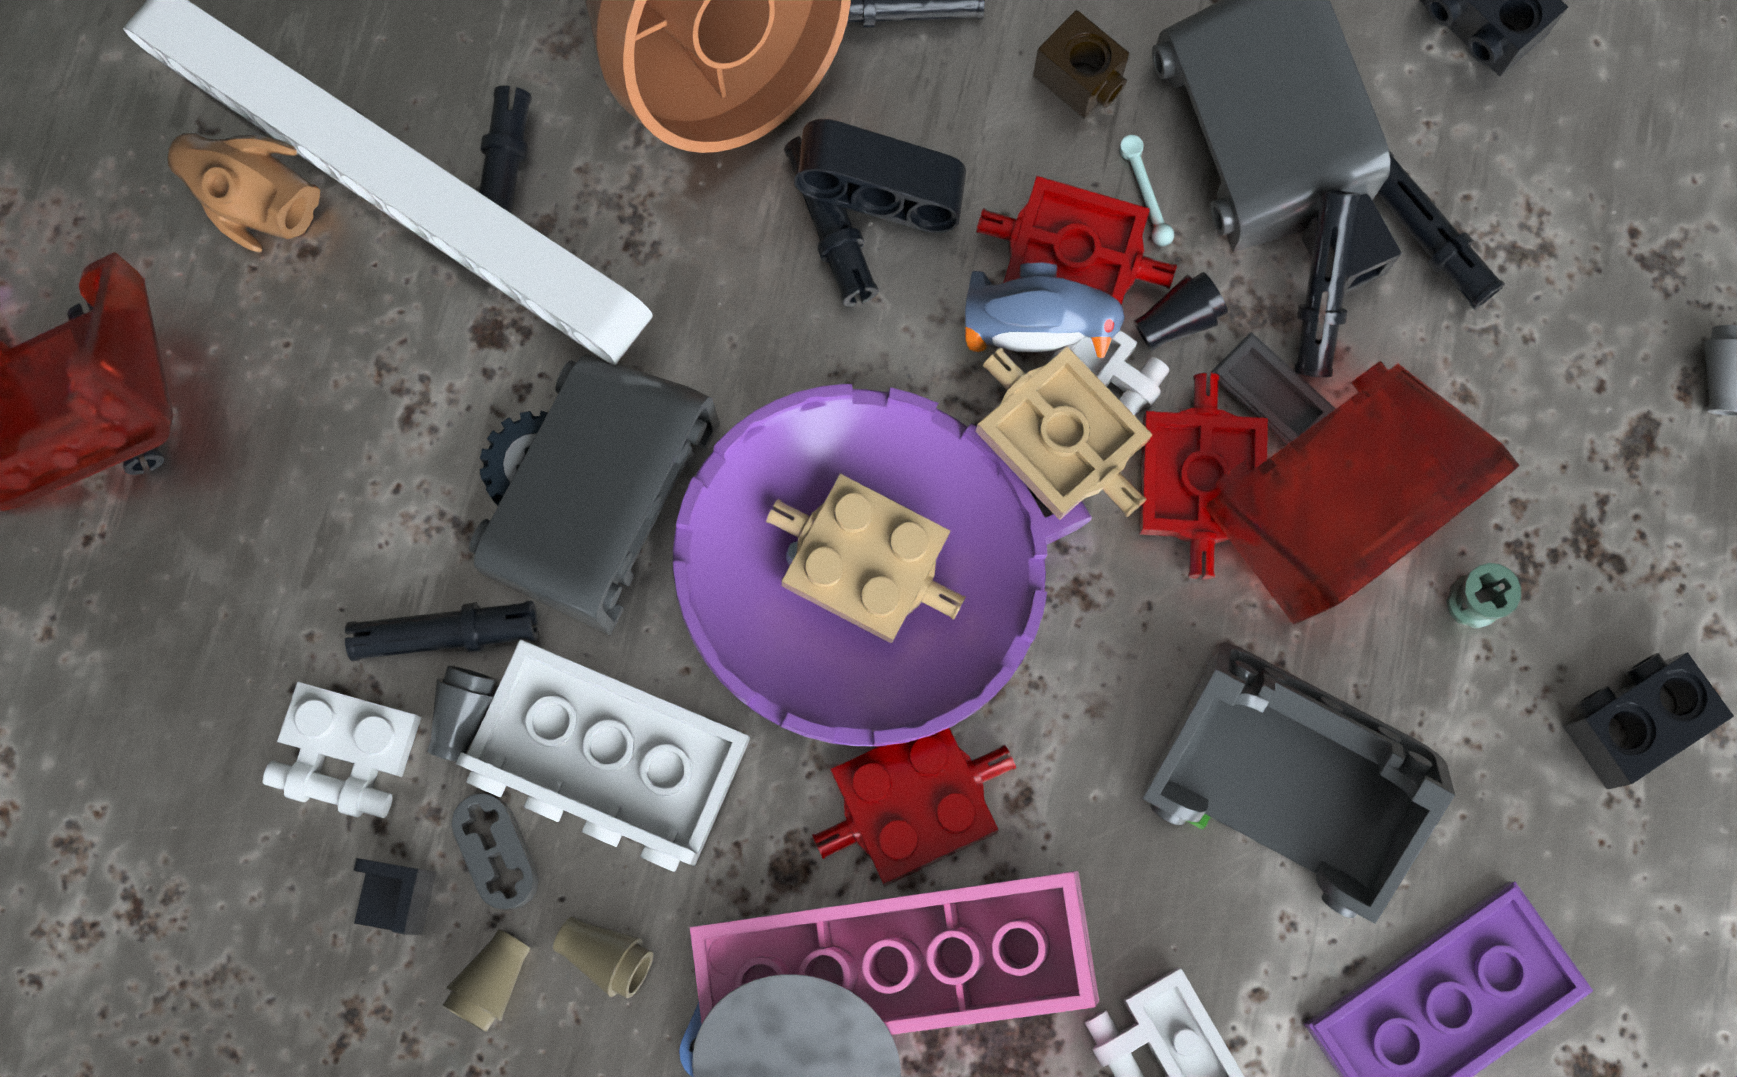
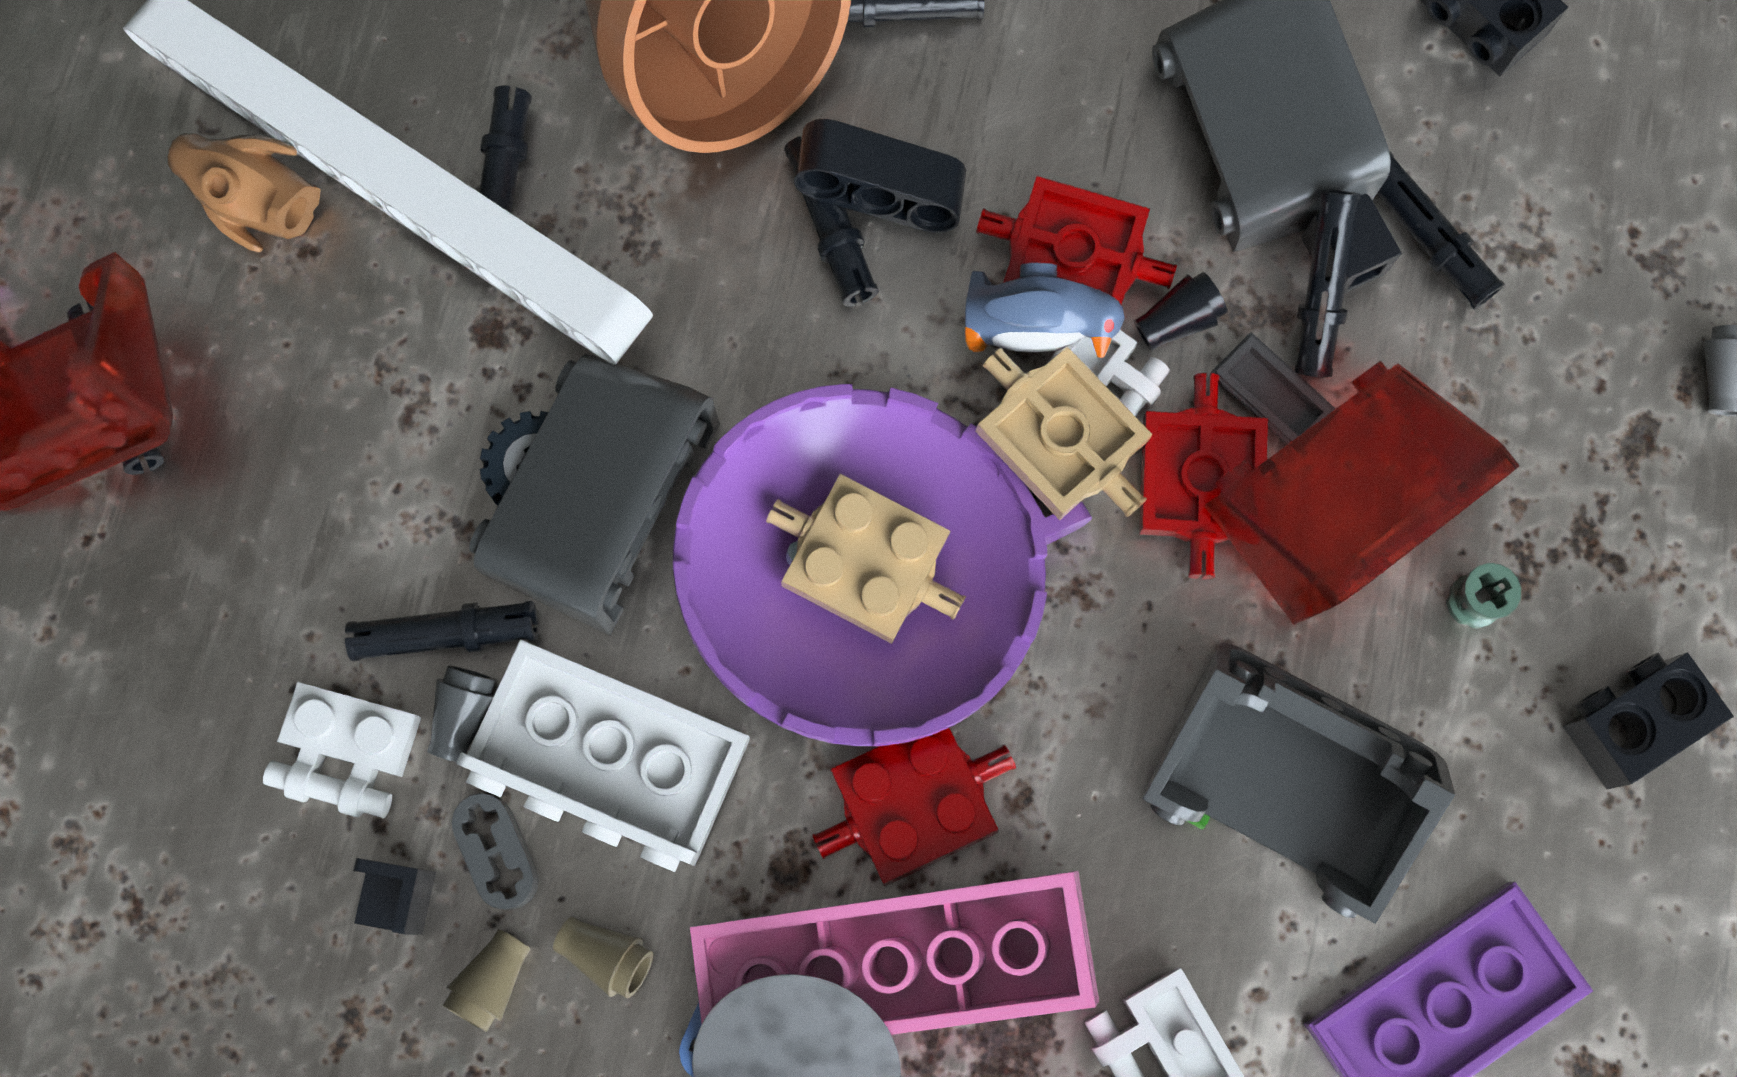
dark brown brick [1033,9,1130,119] -> none
light aqua hinge [1119,135,1174,247] -> none

